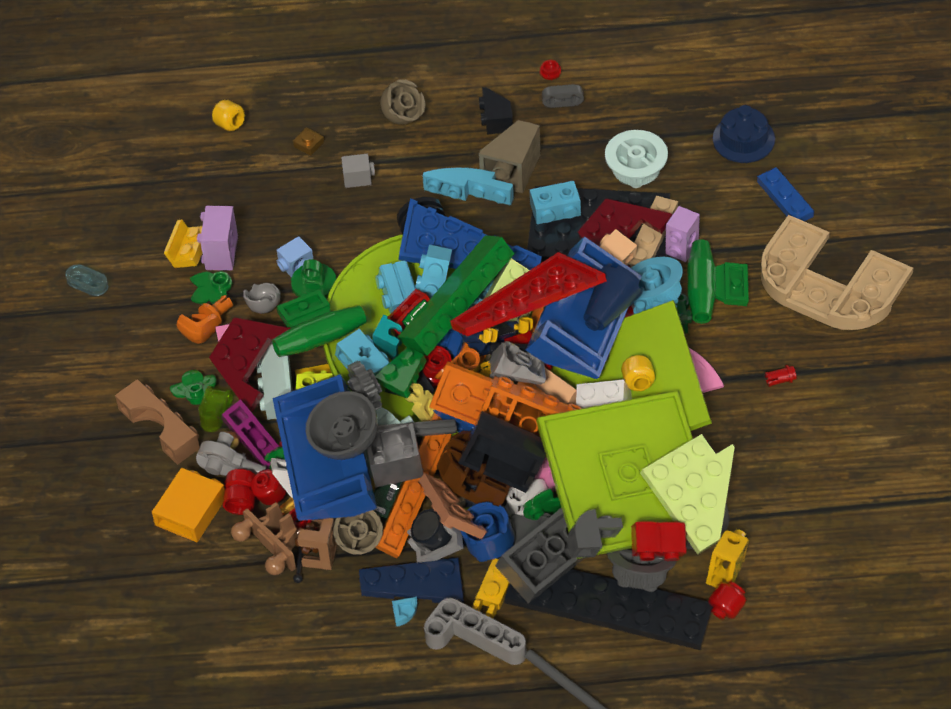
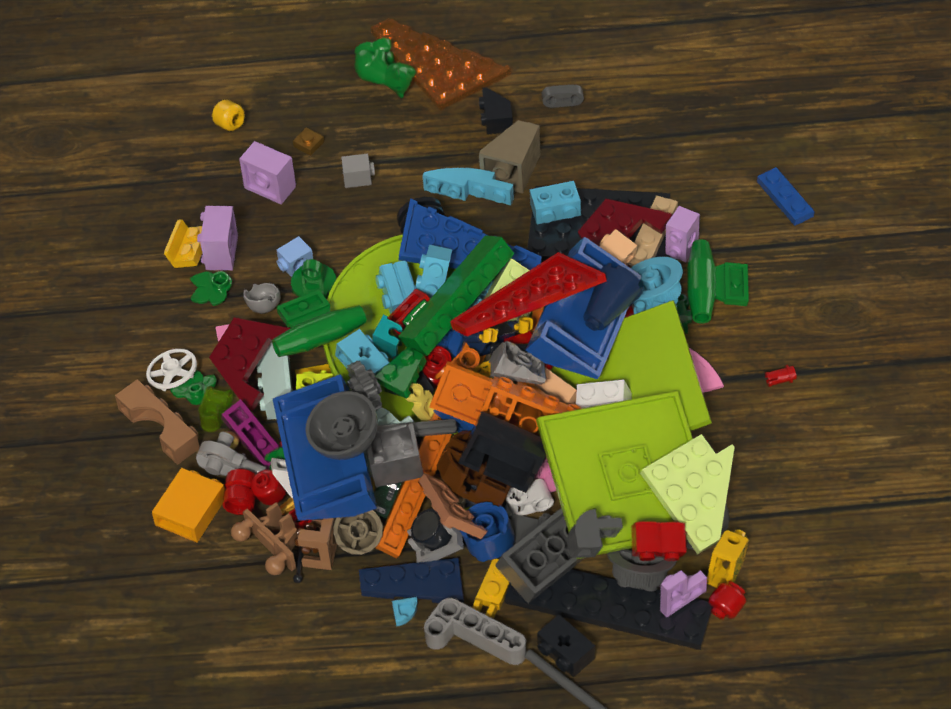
clear light blue plate [65,264,108,296] -> none
orange piece [177,295,233,344] -> none
dark tan cylinder [380,80,425,125] -> none
green plate [523,488,561,520] -> none
red plate [540,60,561,80] -> none
light aqua piece [605,130,668,188] -> none
yellow head [621,355,655,391] -> none
dark blue piece [713,105,775,163] -> none
tan plate [761,215,913,330] -> none
none -> white wheel [146,349,197,391]
none -> lavender container [239,141,296,204]
none -> green animal [354,38,416,99]
none -> clear orange wing [371,18,511,110]
none -> black brick [537,615,595,678]
none -> lavender plate [660,571,707,618]

